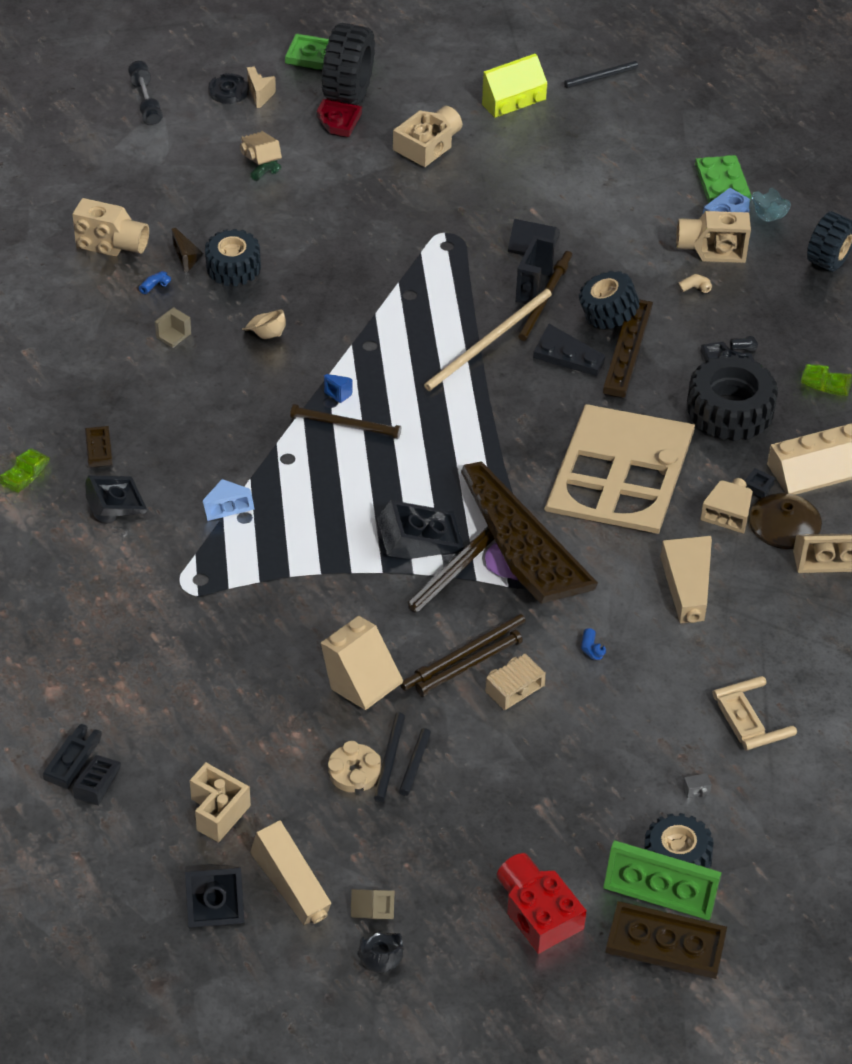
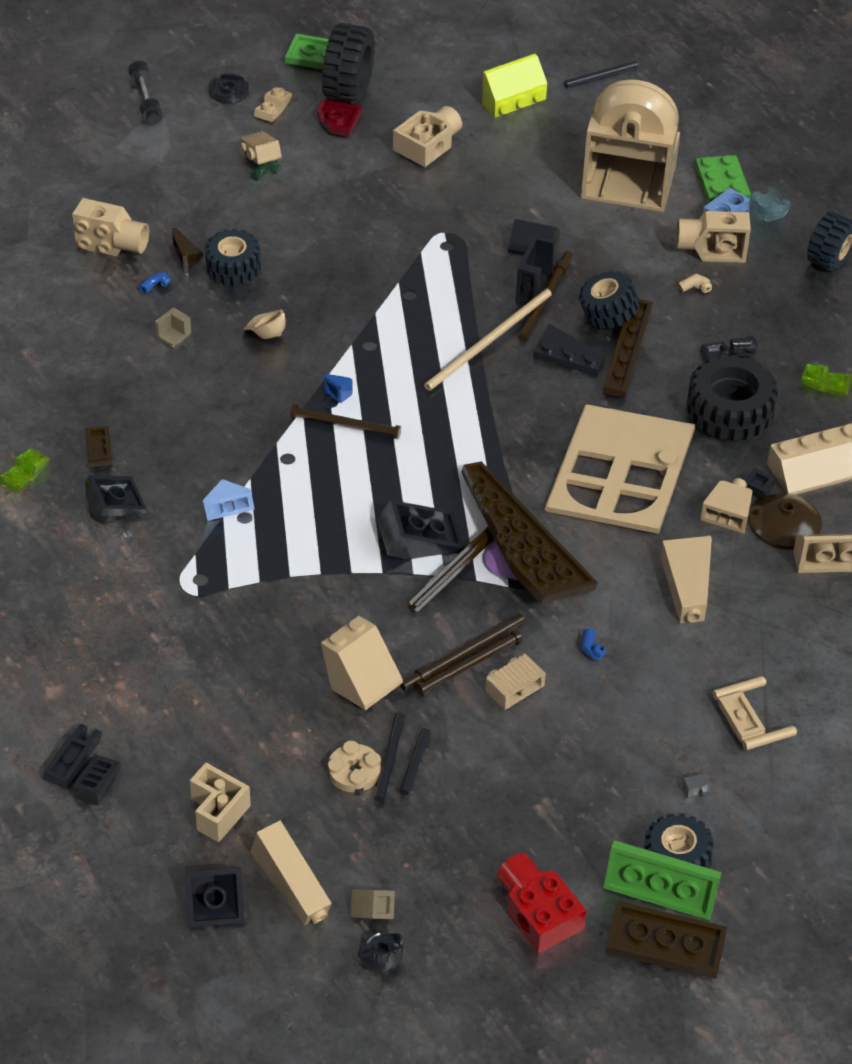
tan slope [247,66,276,108] -> none
none -> tan slope [254,87,292,122]
none -> tan piece [581,80,680,212]

